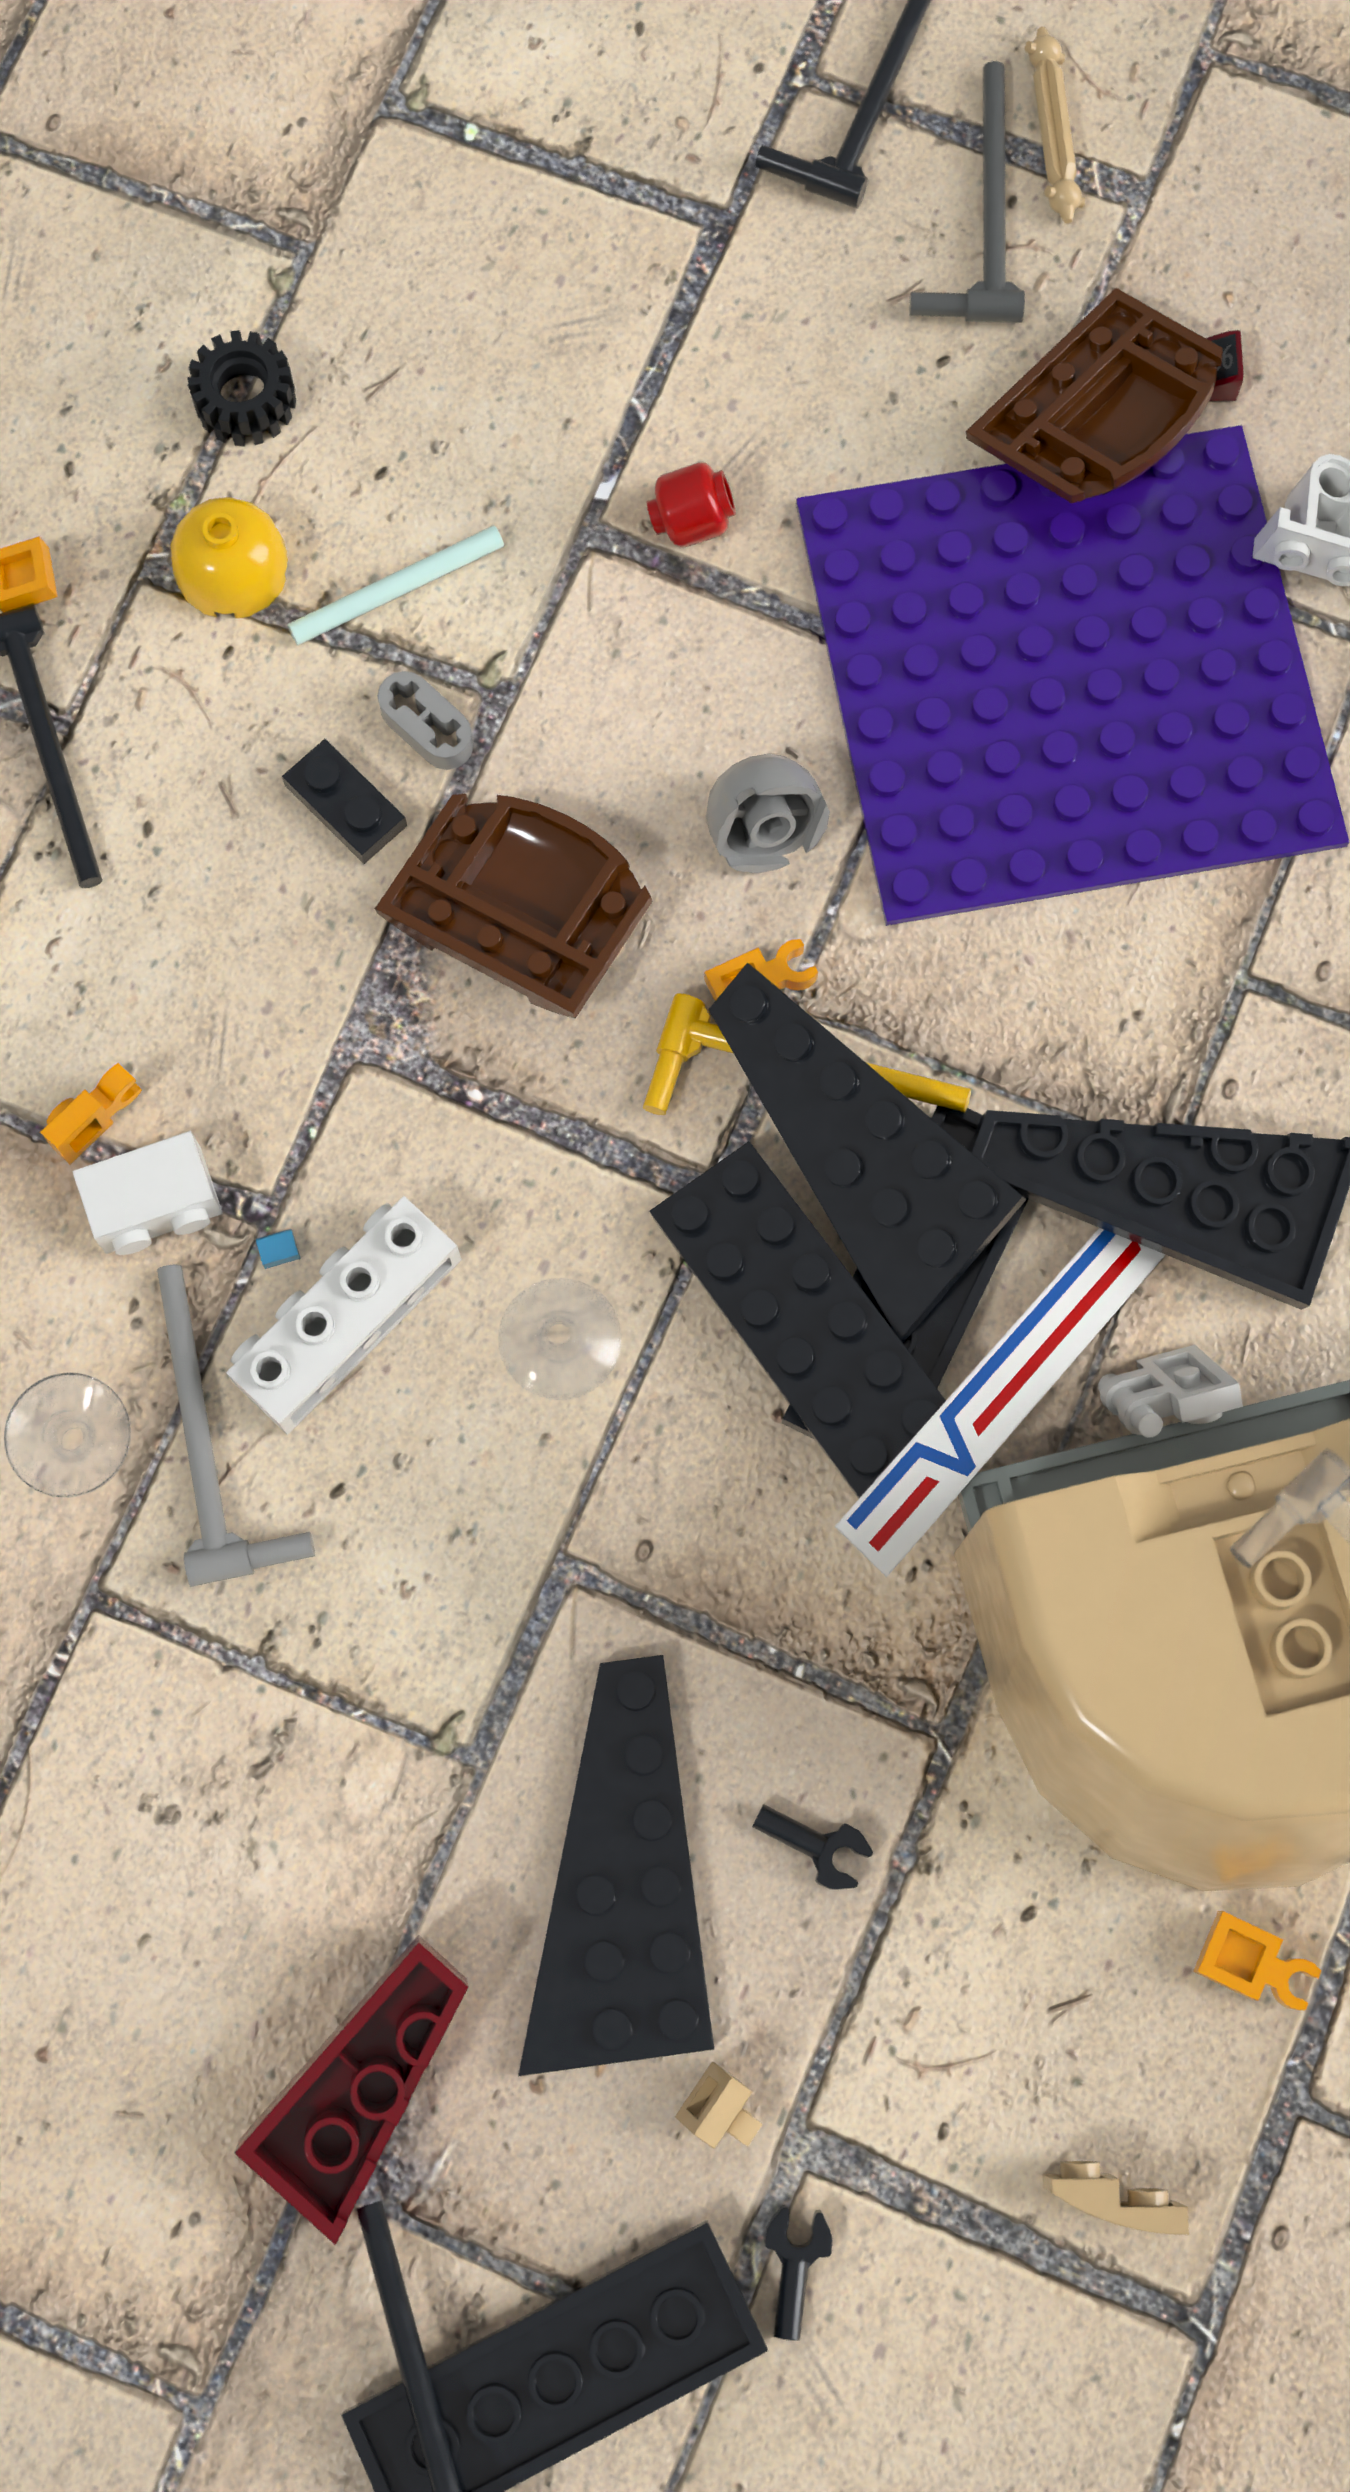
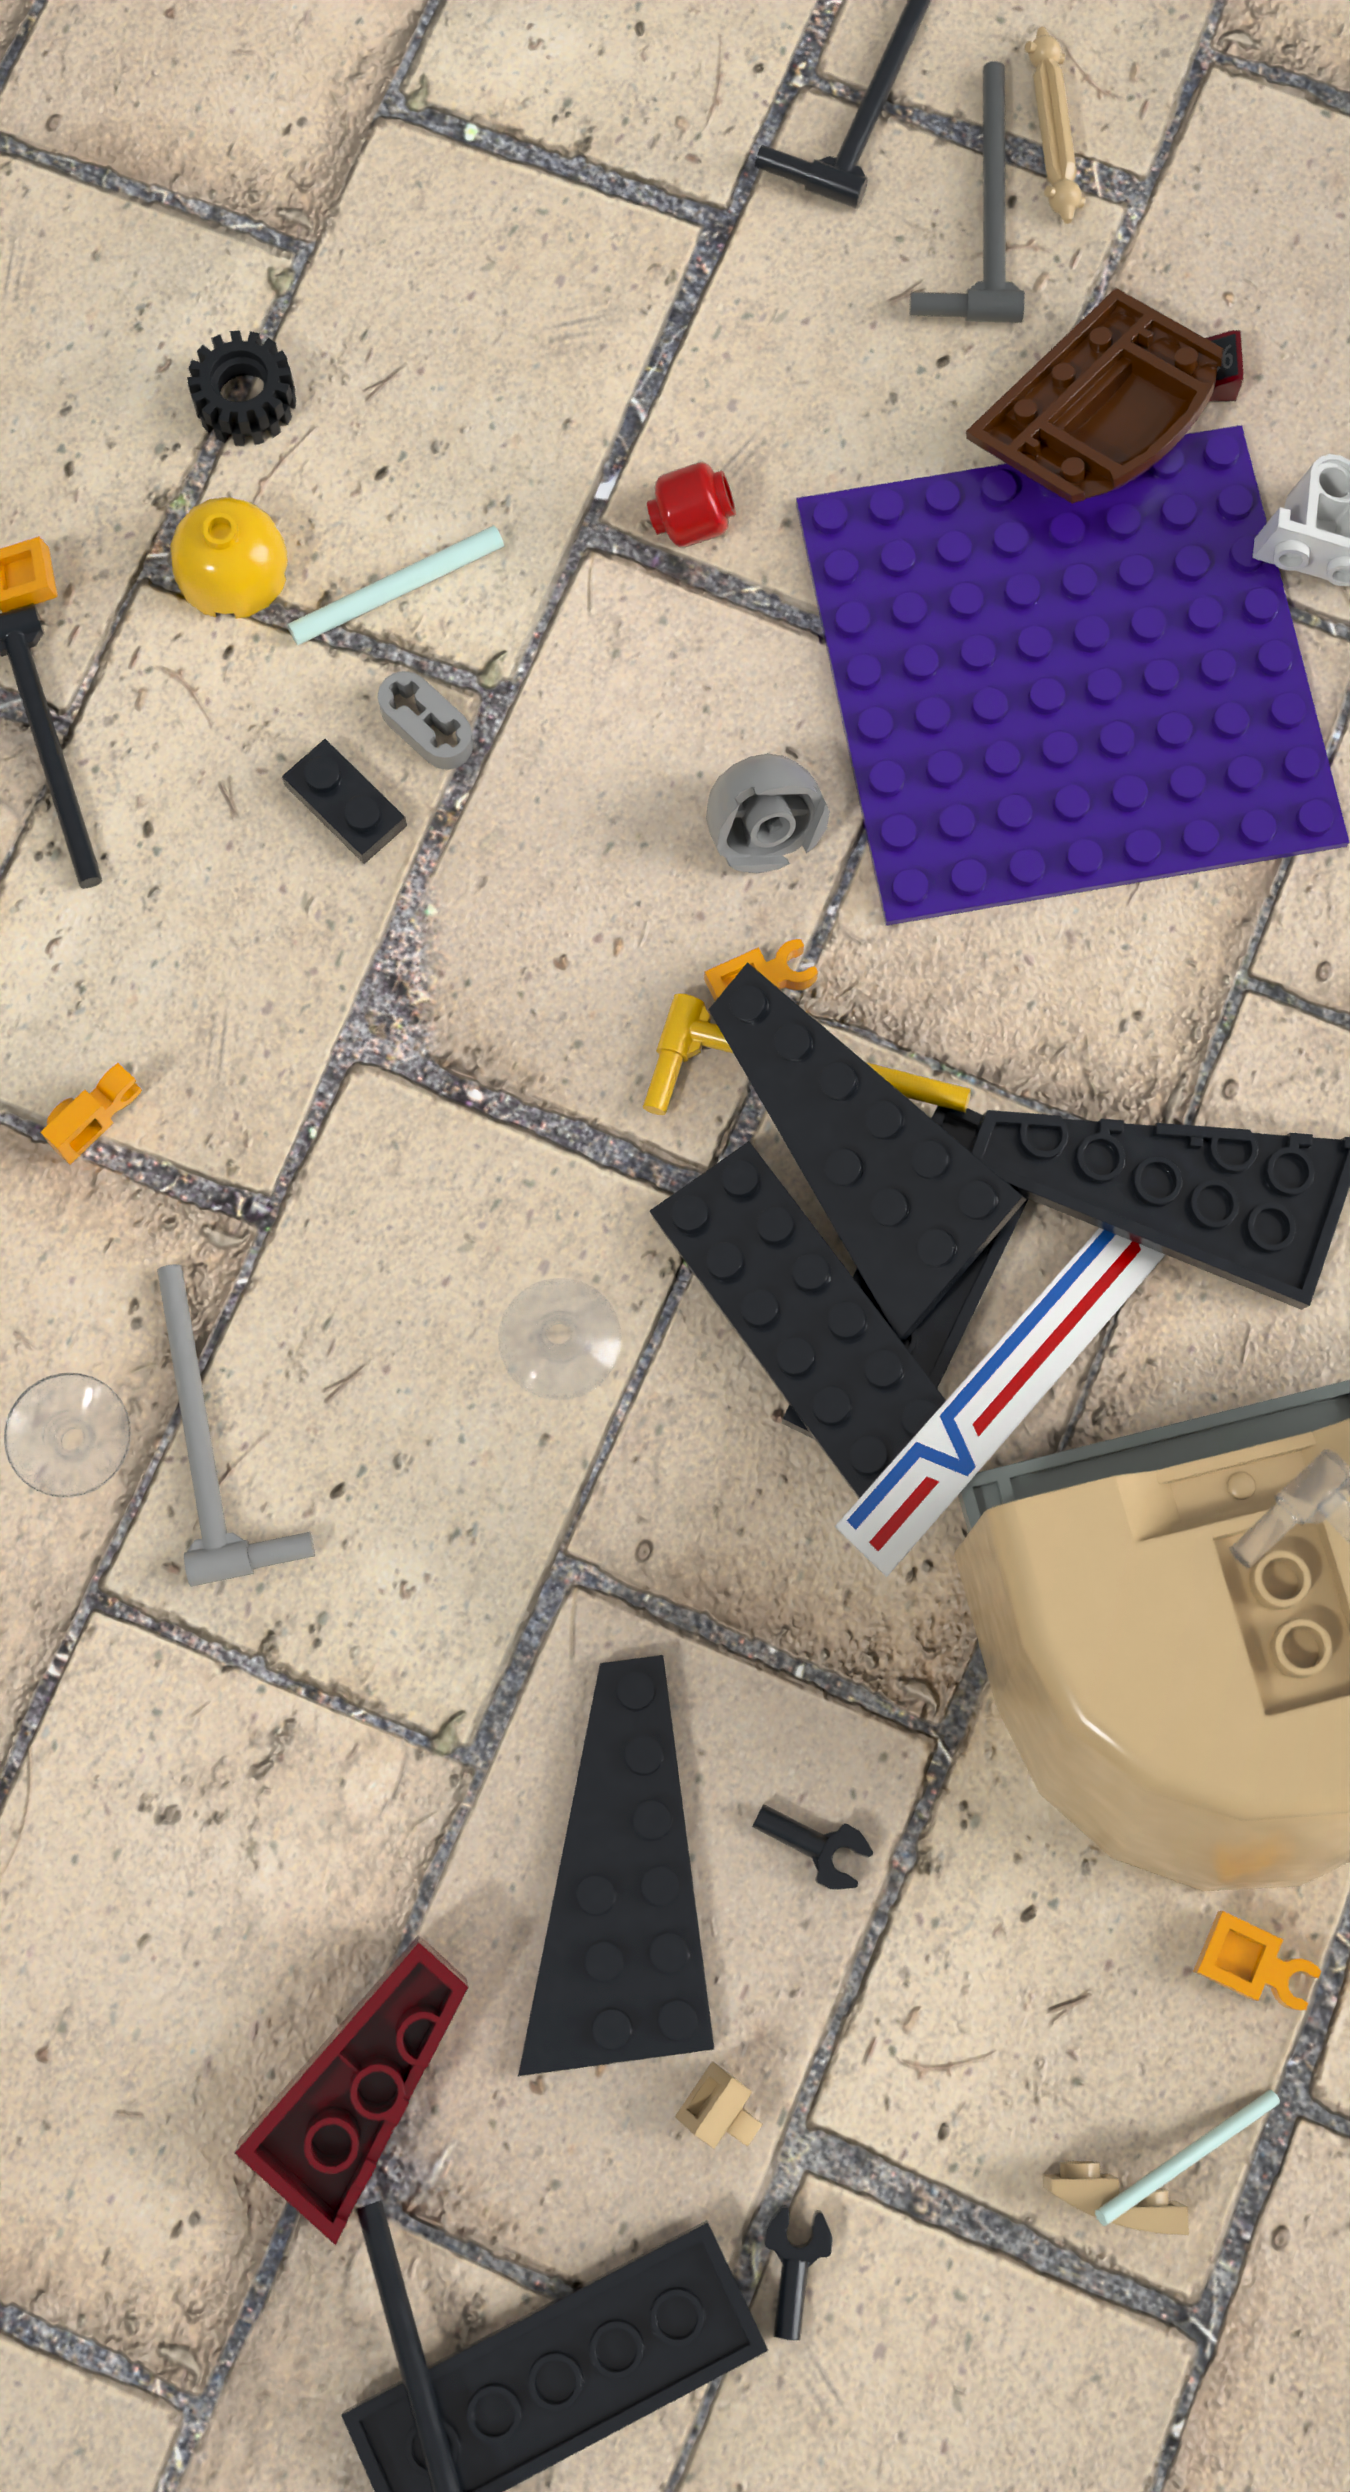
white brick [72,1131,223,1255] -> none
white brick [226,1196,461,1435] -> none
dark azure piece [256,1229,300,1269] -> none
reddish brown slope [375,794,653,1019] -> none
white plate [1098,1345,1243,1438] -> none
none -> light aqua axle [1095,2090,1280,2226]

